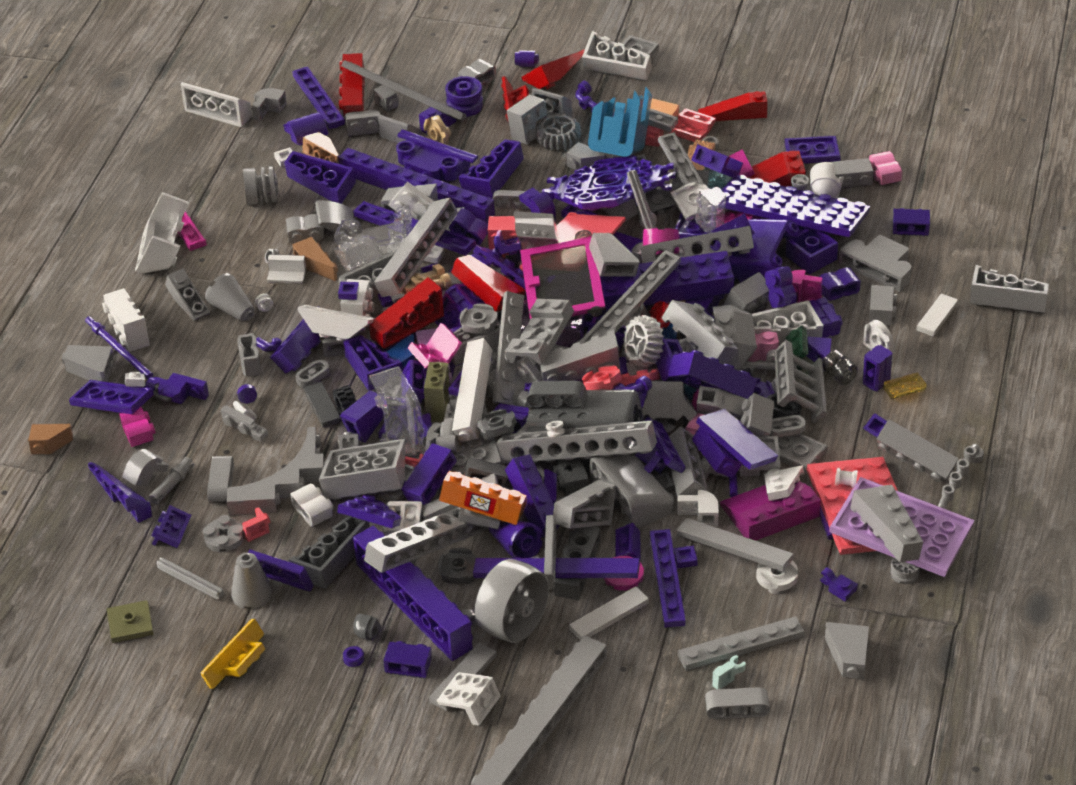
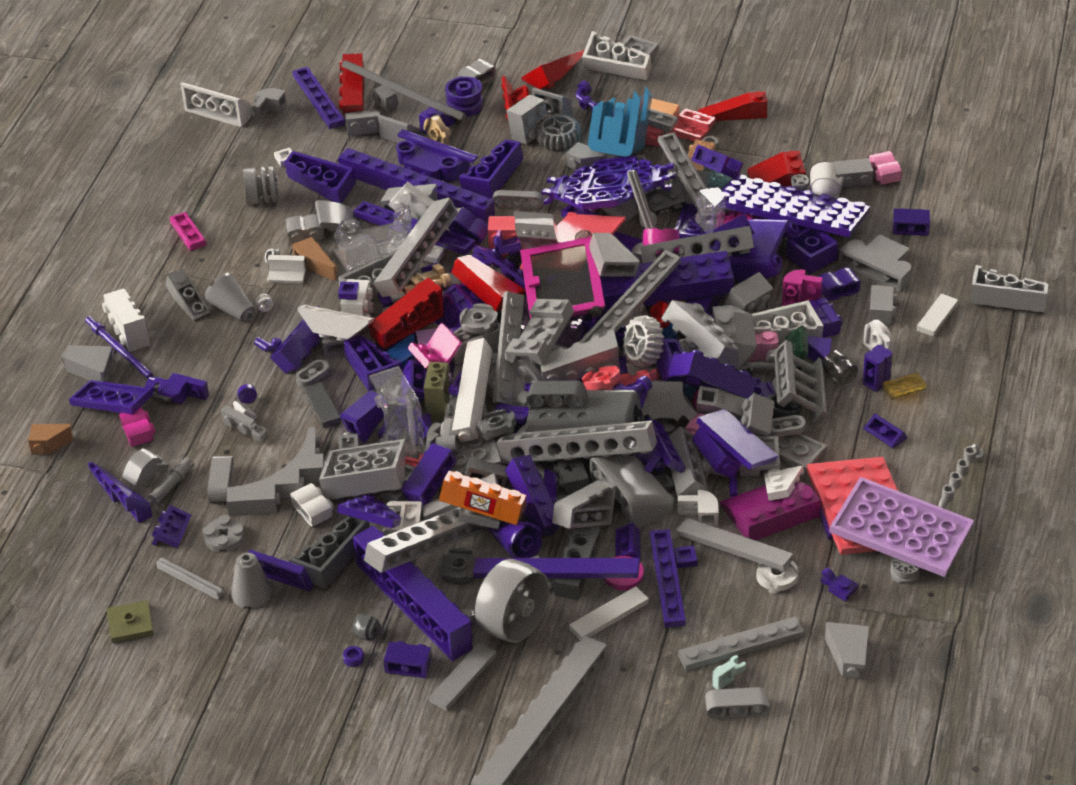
white plate [125,372,145,387] -> none
white windscreen [135,192,189,274] -> none
yellow bracket [201,619,265,689] -> none
light grey brick [237,333,261,377] -> none
coral bracket [242,507,270,542] -> none
dark purple brick [283,112,329,145] -> none
medium nougat slope [302,132,339,163] -> none
black tyre [333,385,357,416] -> none
white bracket [437,672,501,726] -> none
dark purple brick [515,50,539,67] -> none
dark purple brick [519,188,556,221] -> none
light grey tile [544,515,557,589] -> none
white bush [546,421,565,437] -> none
white tile [670,183,713,222] -> none
dark pink tile [729,149,755,178] -> none
dark purple brick [765,266,796,308] -> none
dark purple tile [784,136,841,164] -> none
white bush [835,468,858,488] -> none
light grey wedge [850,485,923,562] -> none
light grey wedge [876,419,958,482] -> none

